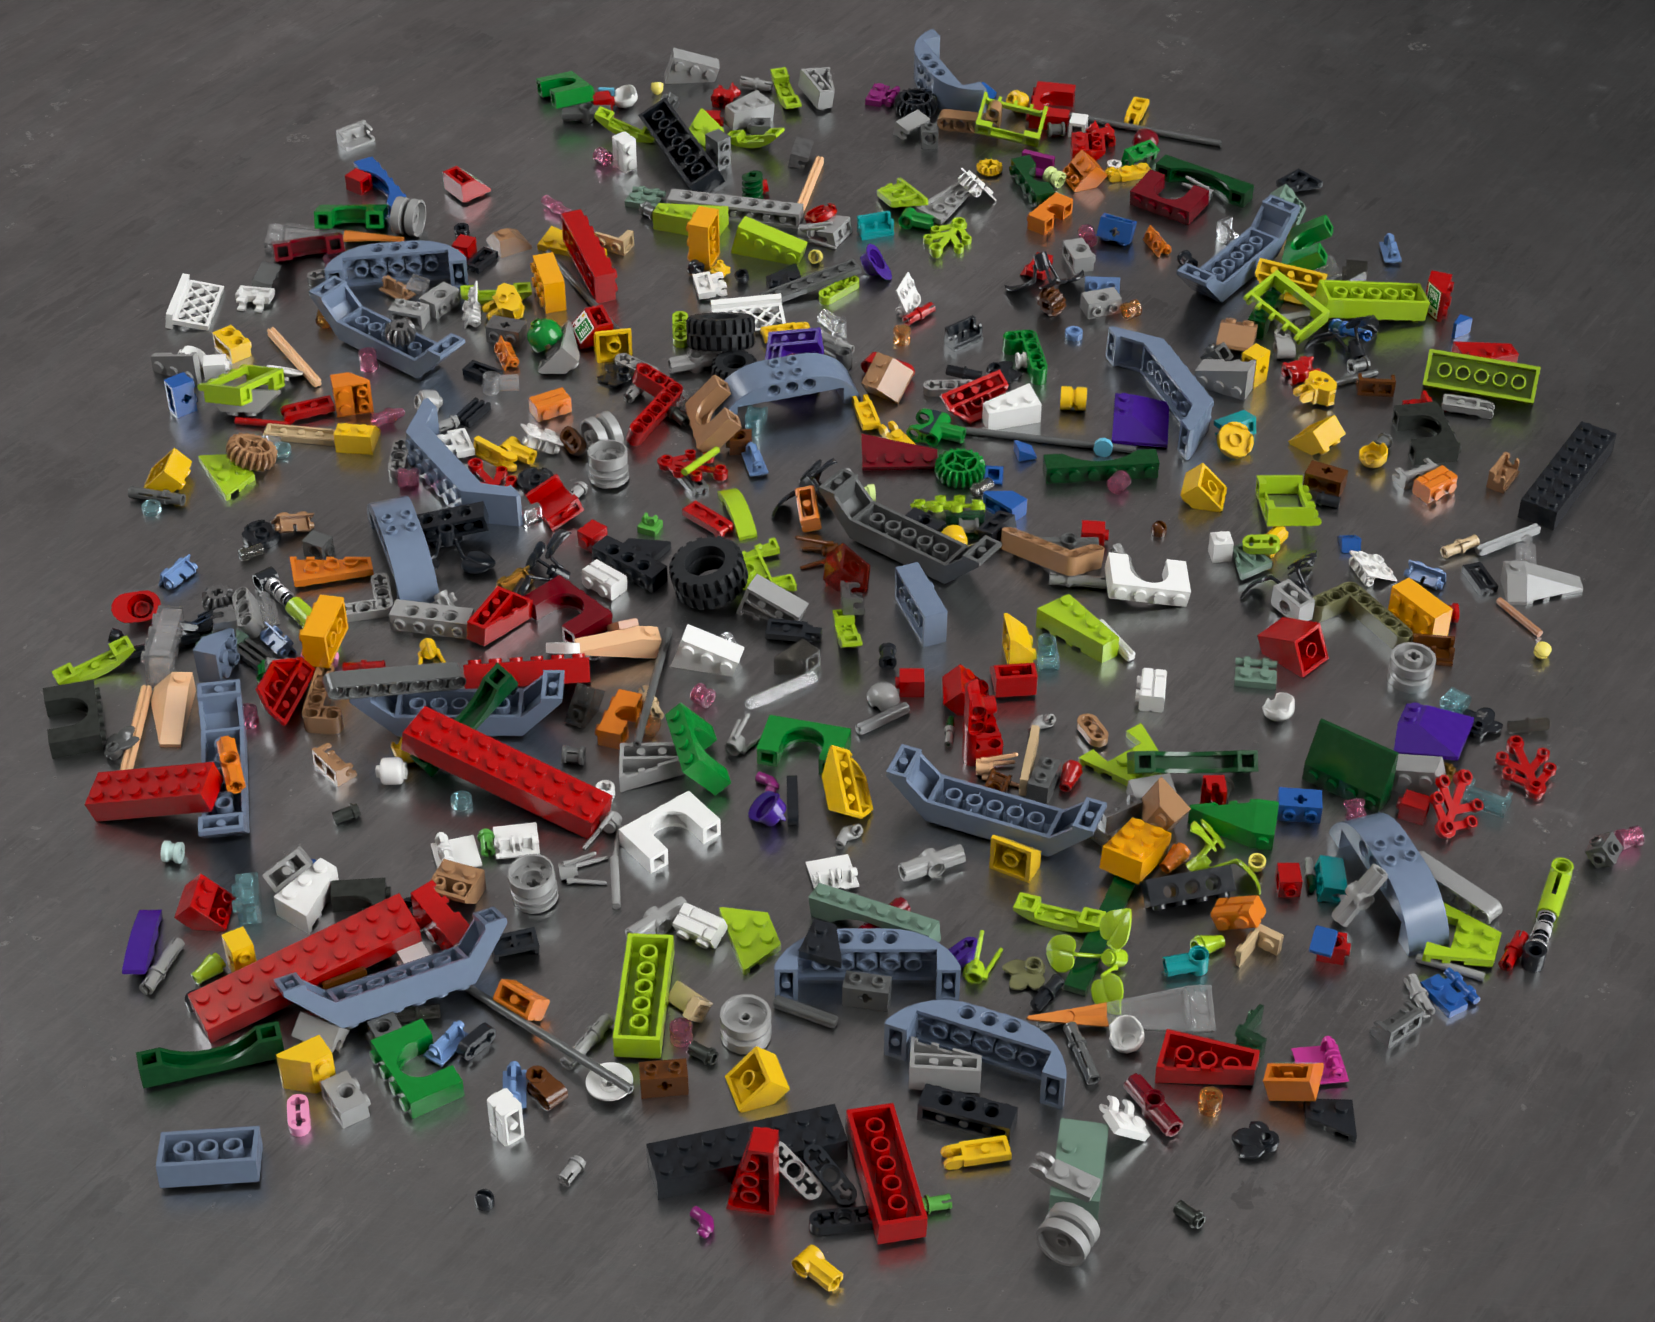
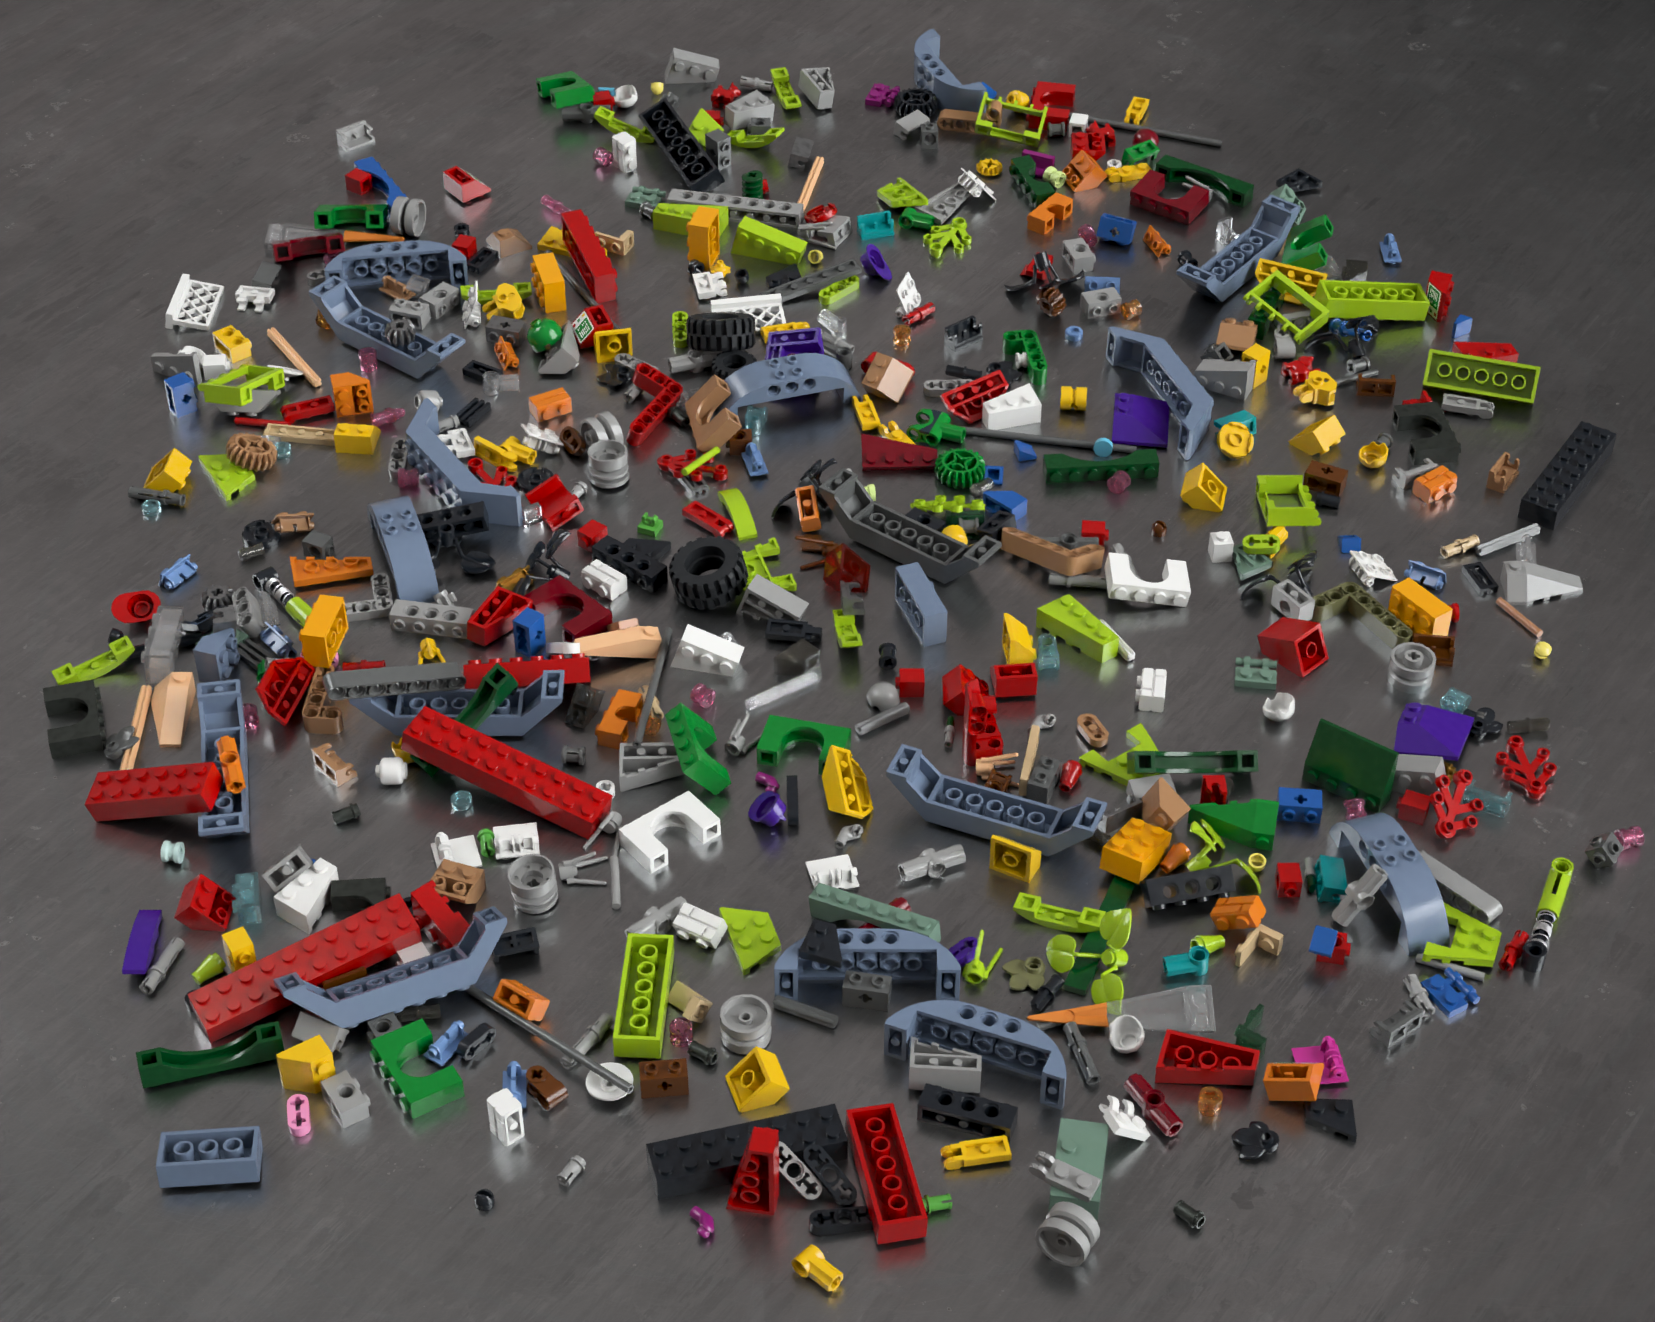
none -> blue brick [512,607,546,658]

